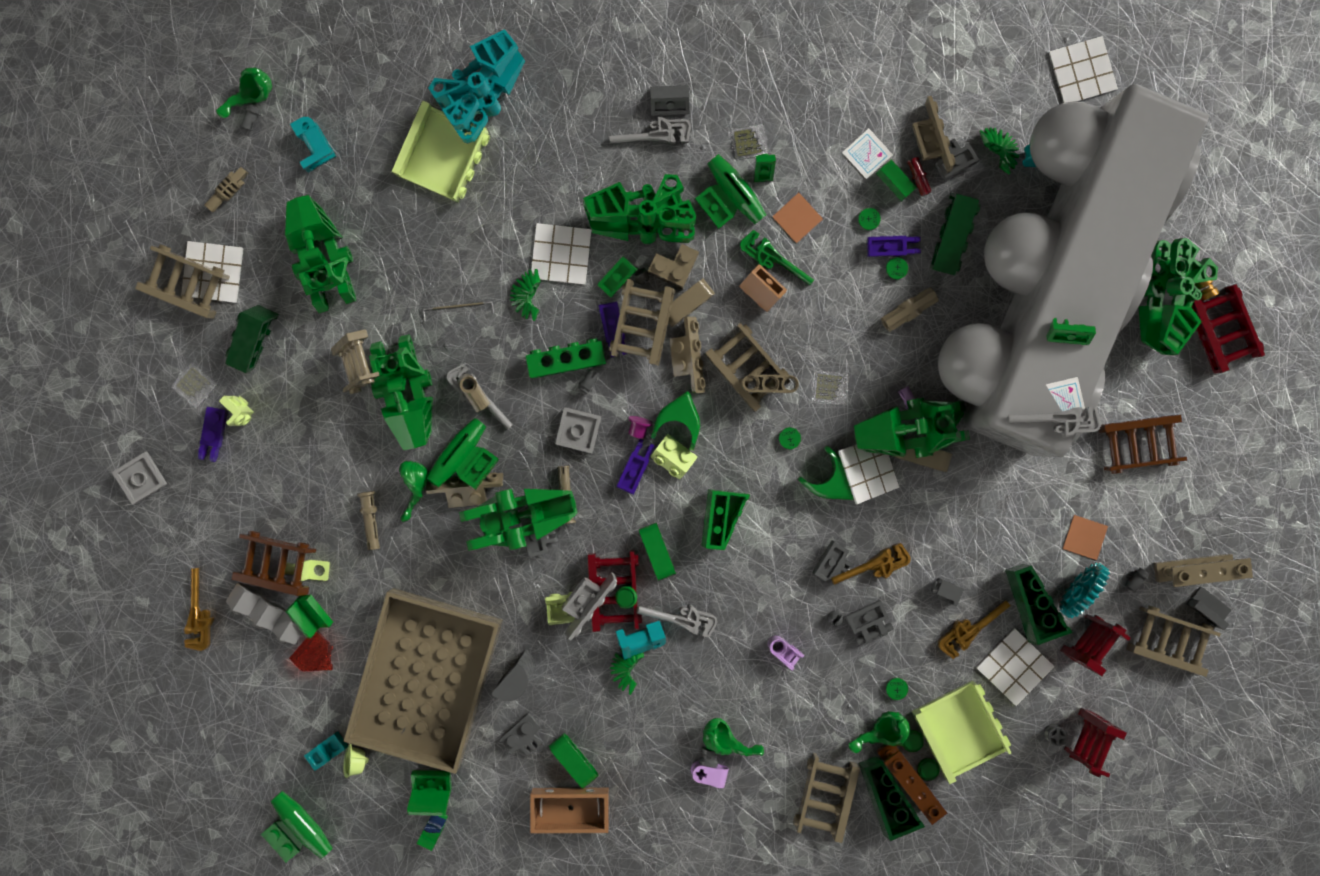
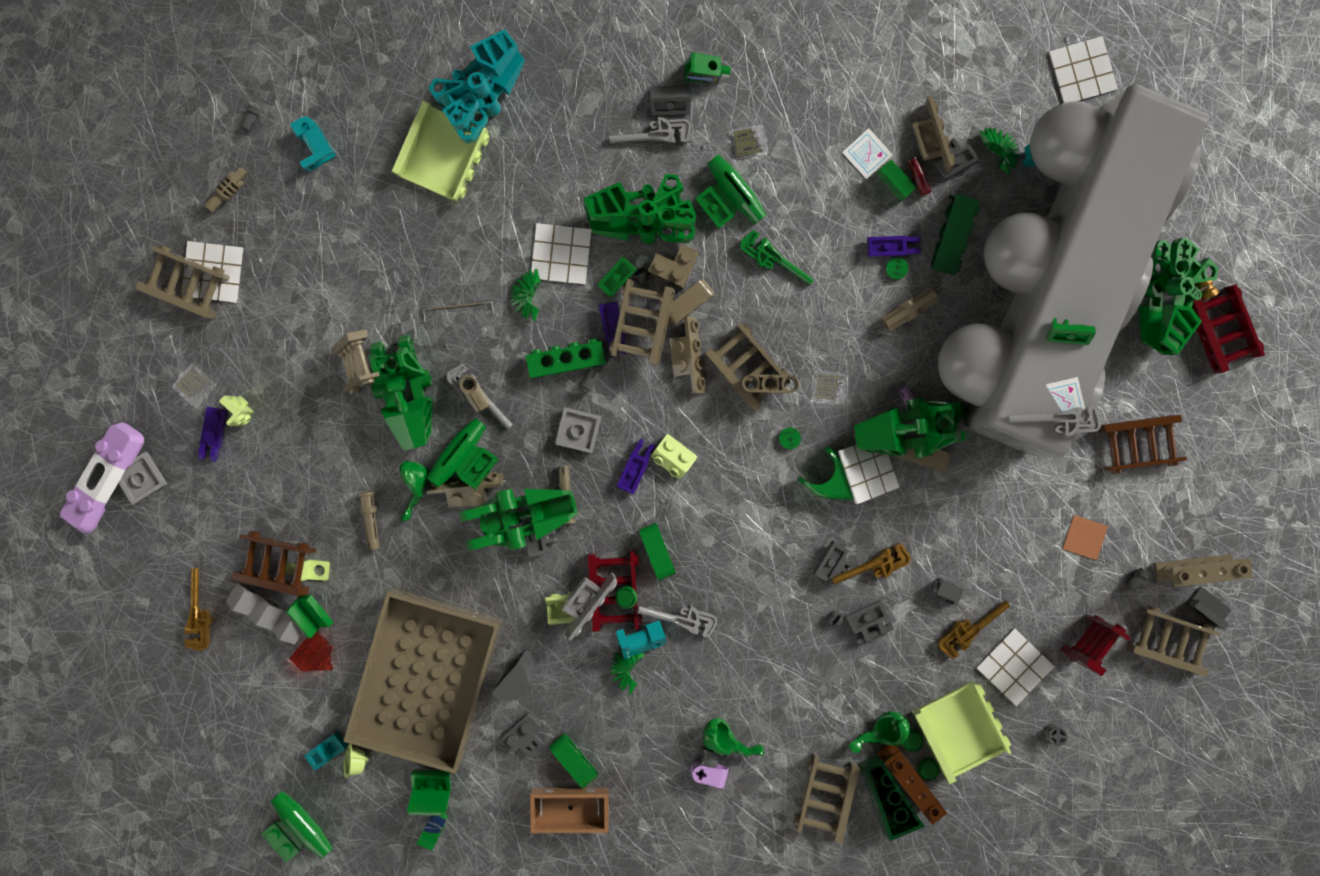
green hair [216,67,272,118] -> none
dark green wedge [225,305,279,373] -> none
green piece [285,195,356,314] -> none
magenta piece [628,416,653,439] -> none
green animal [651,391,700,451] -> none
green wedge [701,489,750,550] -> none
medium nougat brick [739,264,787,312] -> none
green plate [754,154,776,182] -> none
lavender piece [768,635,805,671] -> none
nougat sticker [772,193,823,243] -> none
green piece [858,208,881,230] -> none
green piece [886,678,908,700] -> none
dark green wedge [1005,564,1073,645] -> none
teal gear [1059,562,1110,618] -> none
dark red fence [1064,708,1127,778] -> none
none -> lavender piece [60,422,144,534]
none -> green torso [684,52,730,84]

